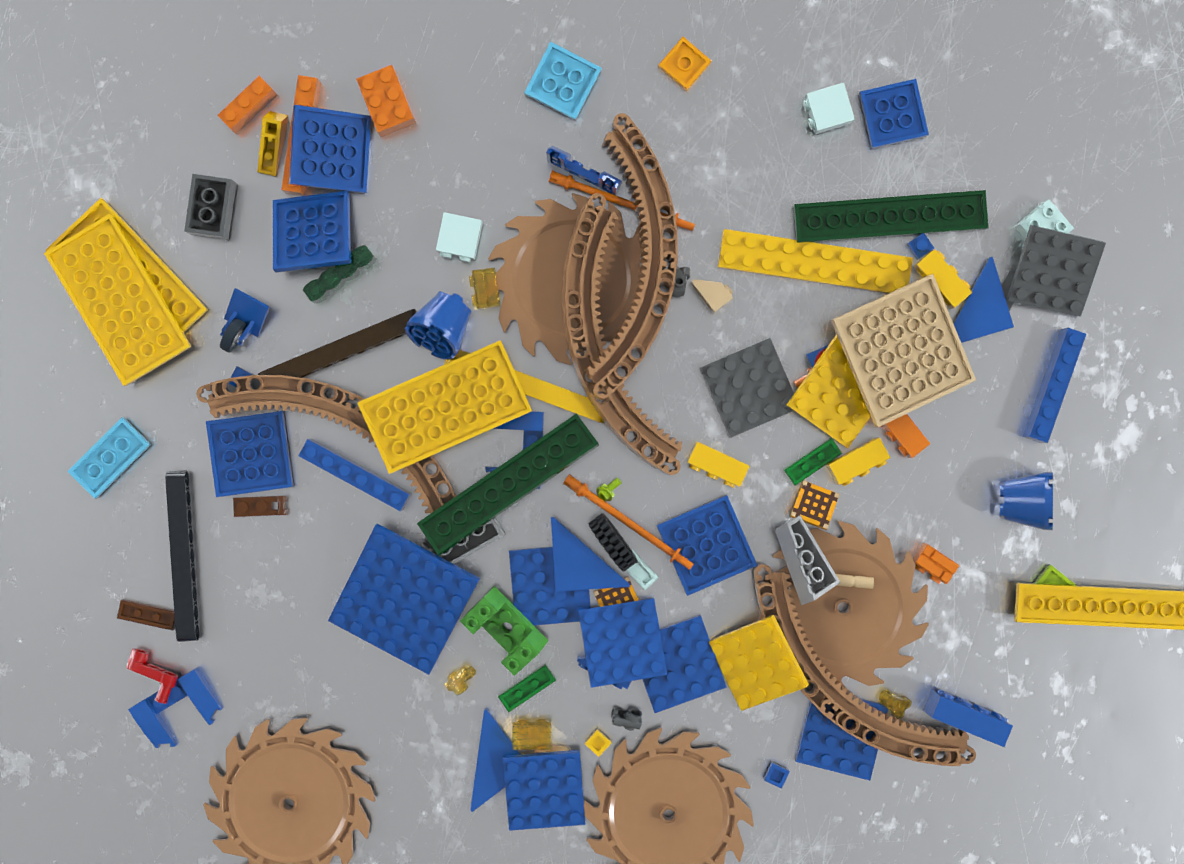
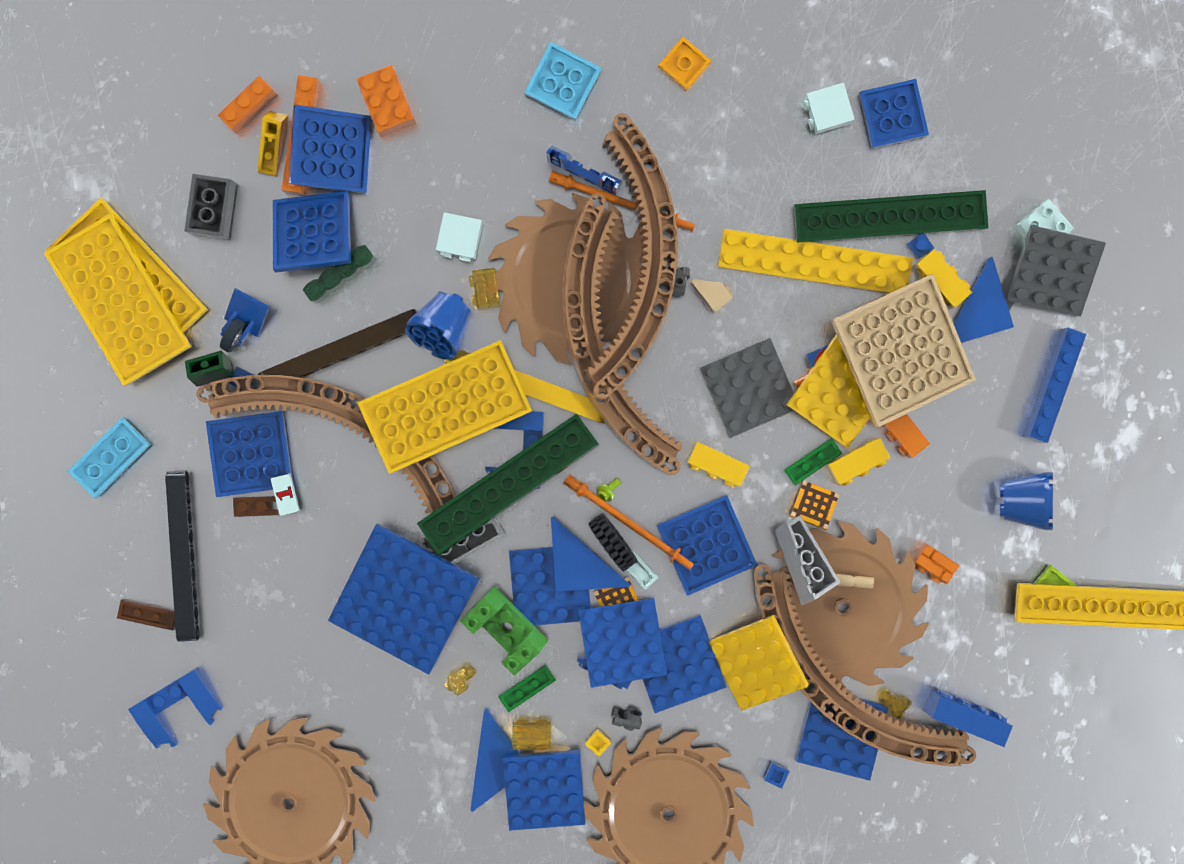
red beam [126,648,178,704] -> none
blue brick [298,439,412,511] -> none
none -> dark green brick [185,350,233,387]
none -> light aqua tile [271,474,300,516]

